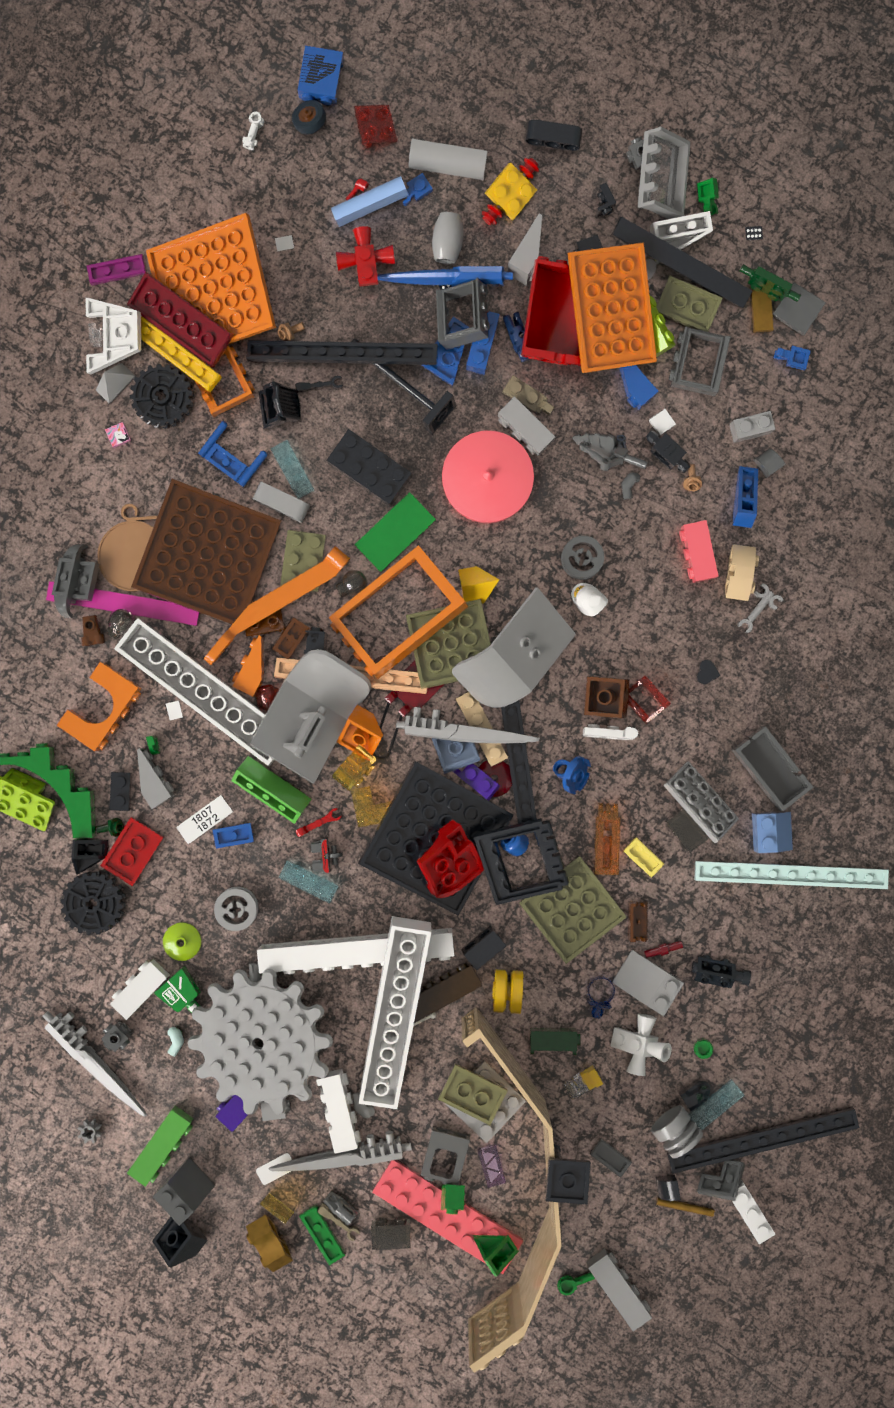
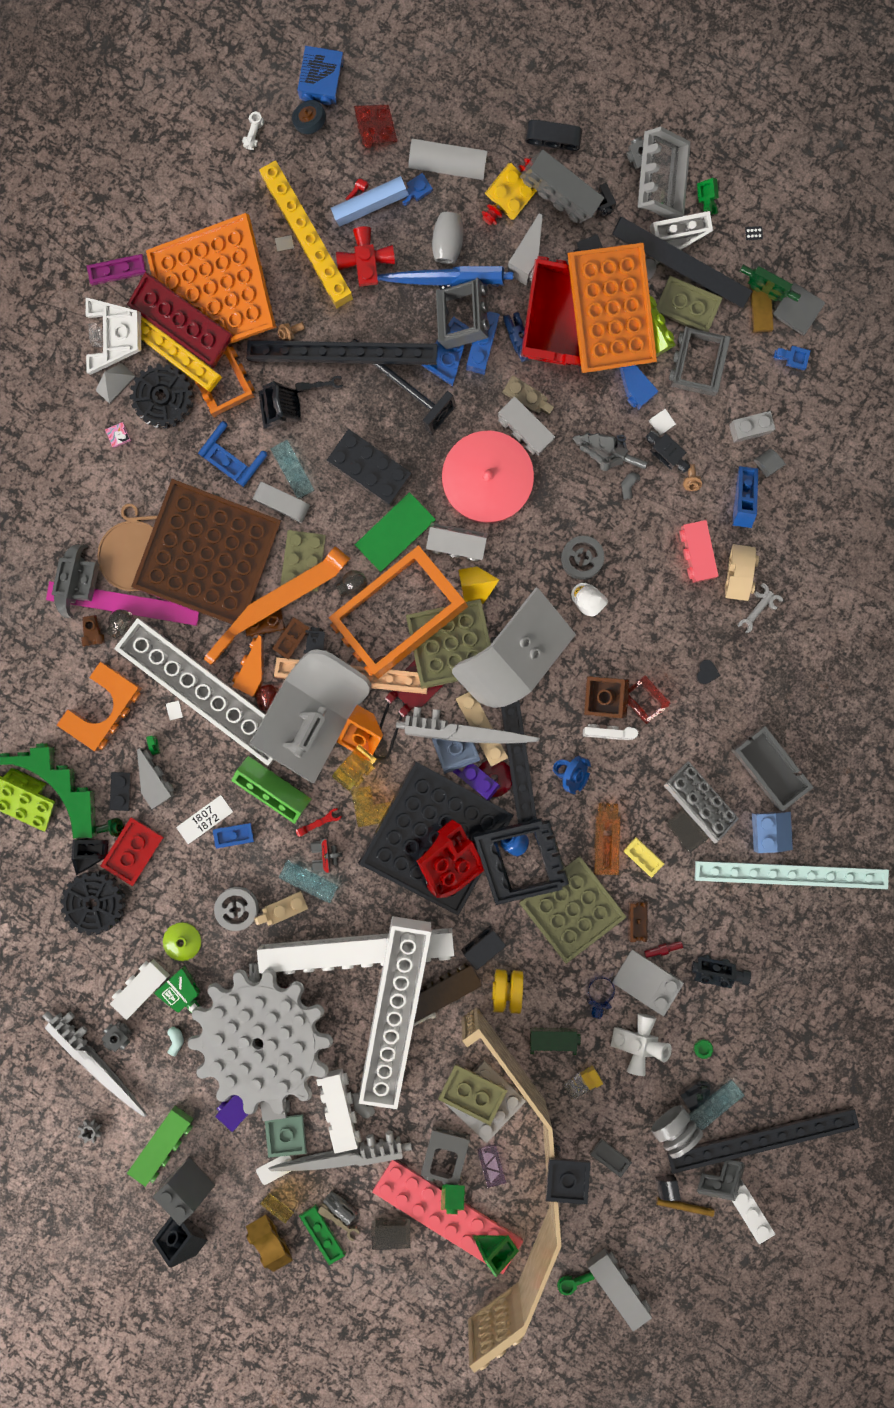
none -> tan hinge [254,891,308,926]
none -> yellow brick [259,160,353,309]
none -> sand green tile [265,1114,307,1158]
none -> light grey brick [426,522,488,561]
none -> dark grey piece [520,150,604,223]

